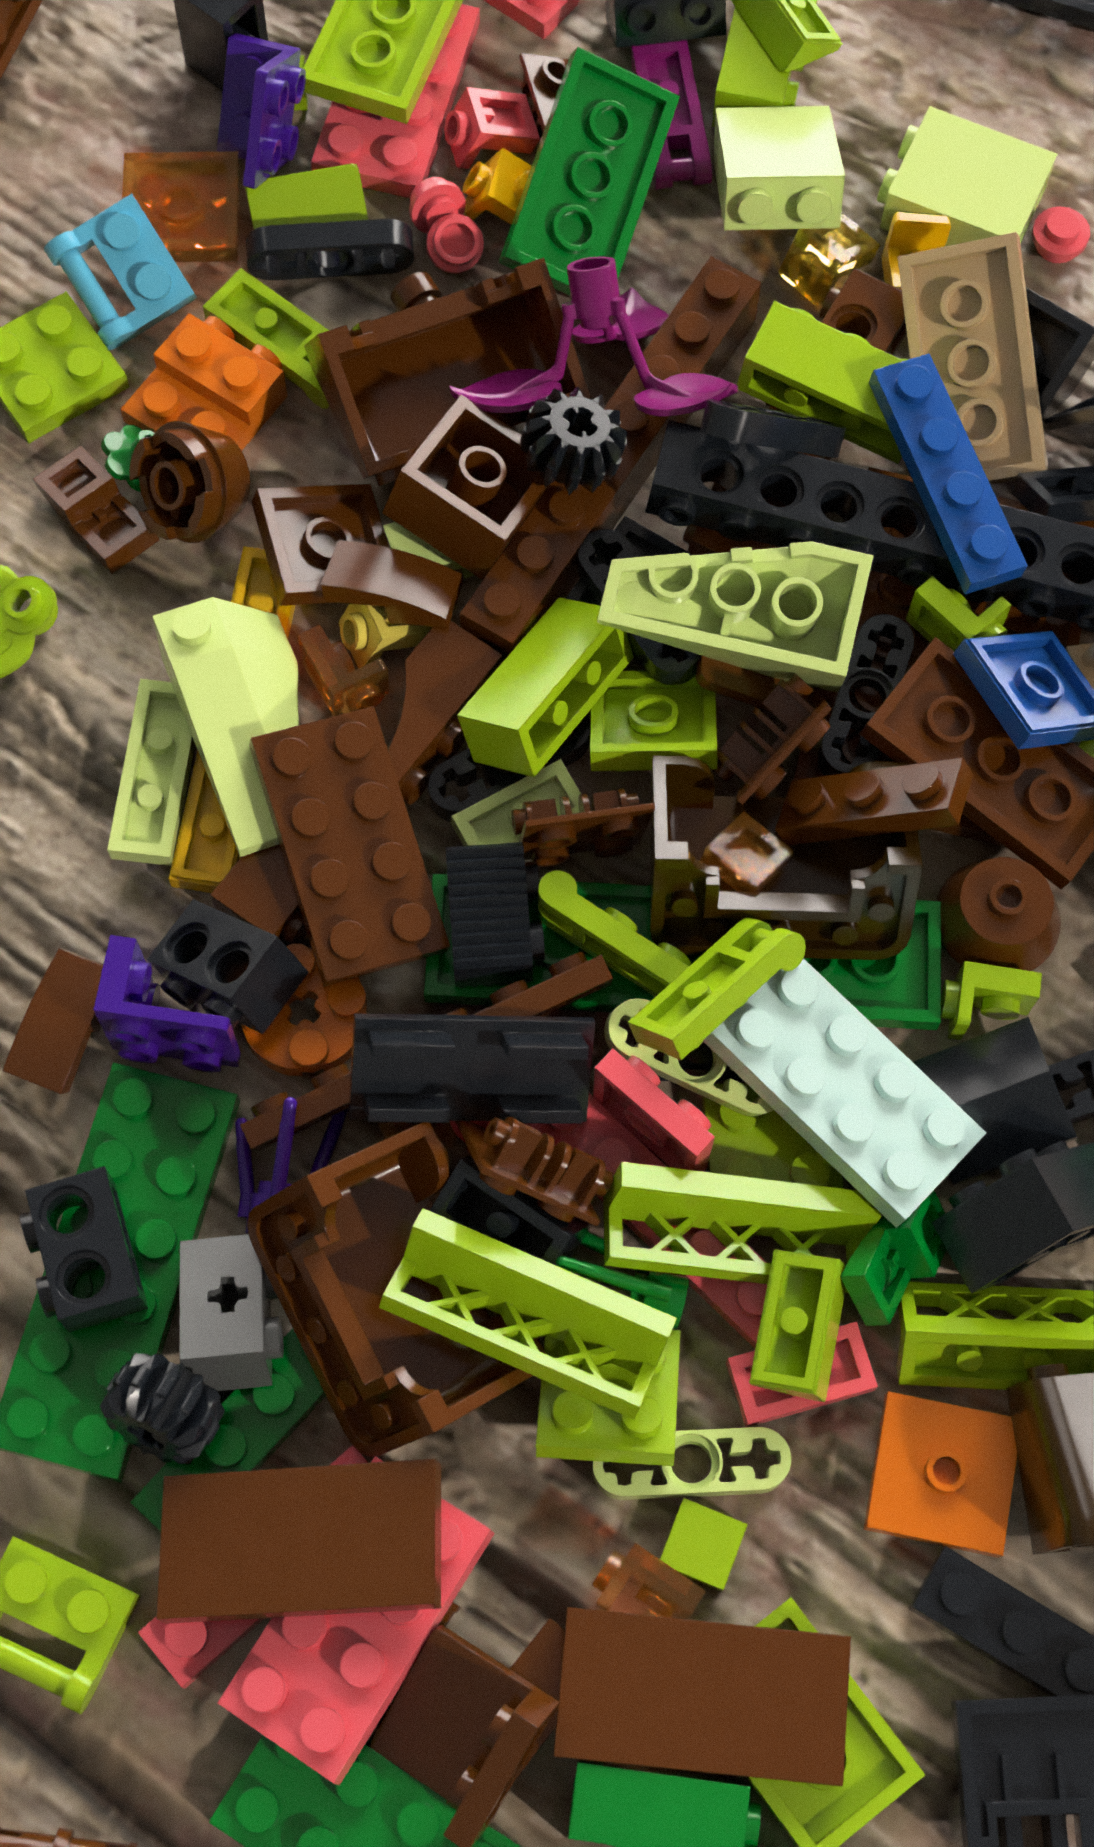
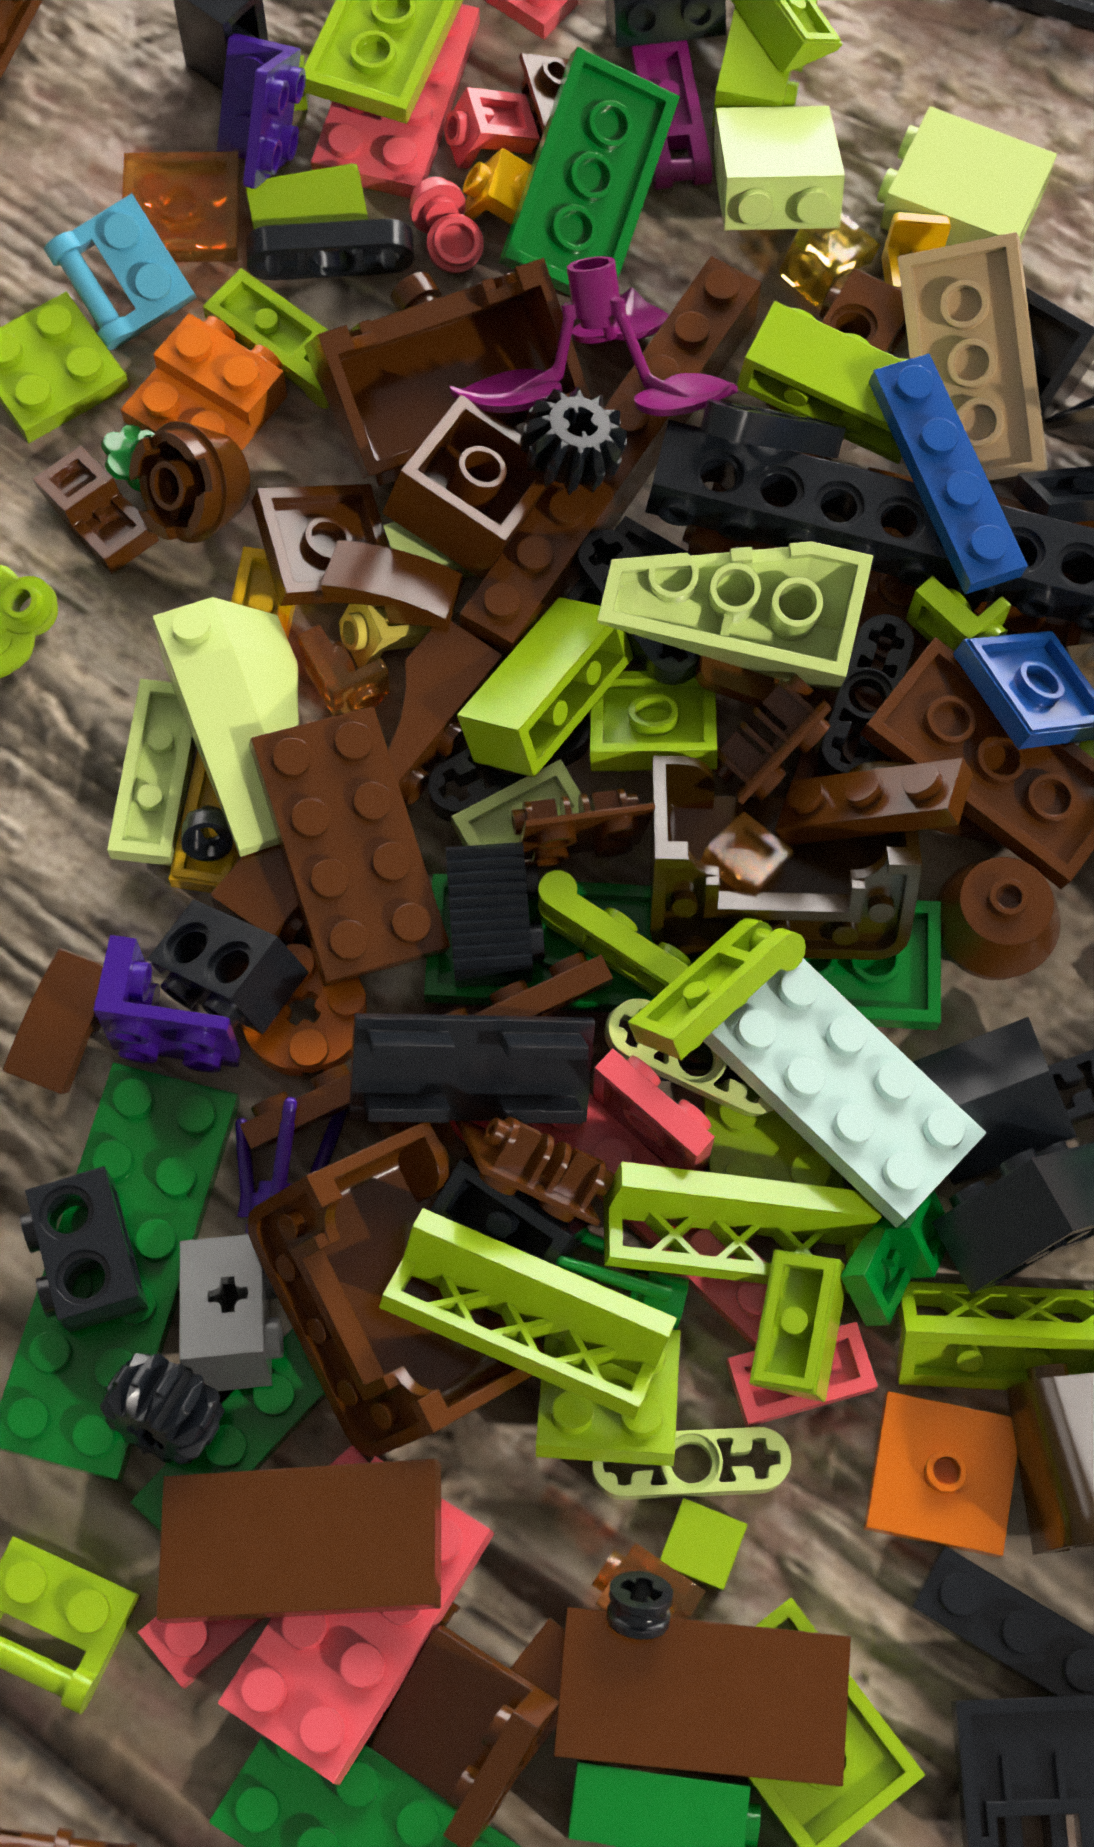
lime bracket [941,961,1042,1041] -> none
coral plate [1032,206,1090,263] -> none
none -> black hinge [181,805,233,862]
none -> black bush [606,1571,674,1640]

